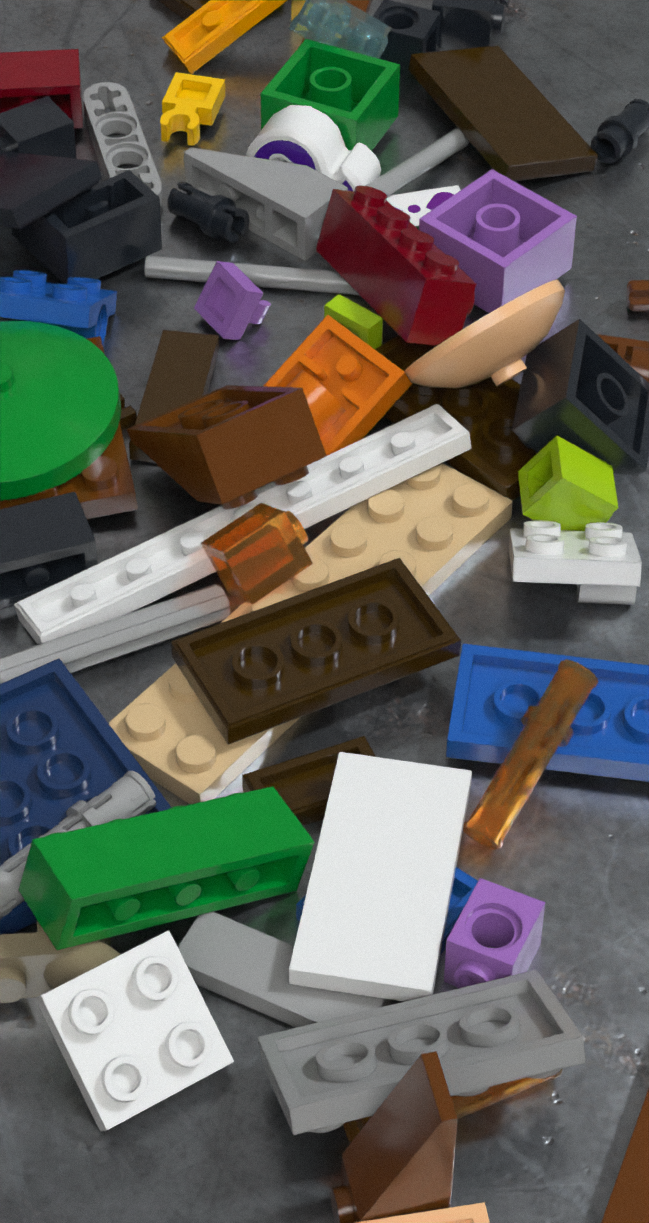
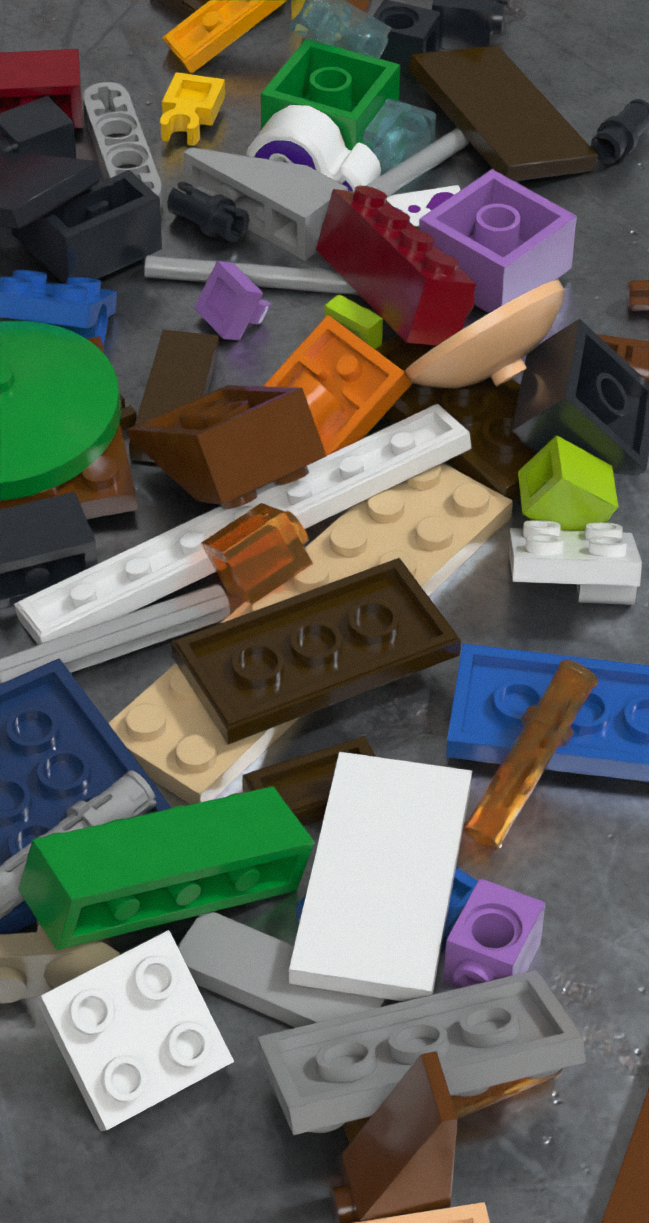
none -> clear light blue bracket [363,98,436,176]

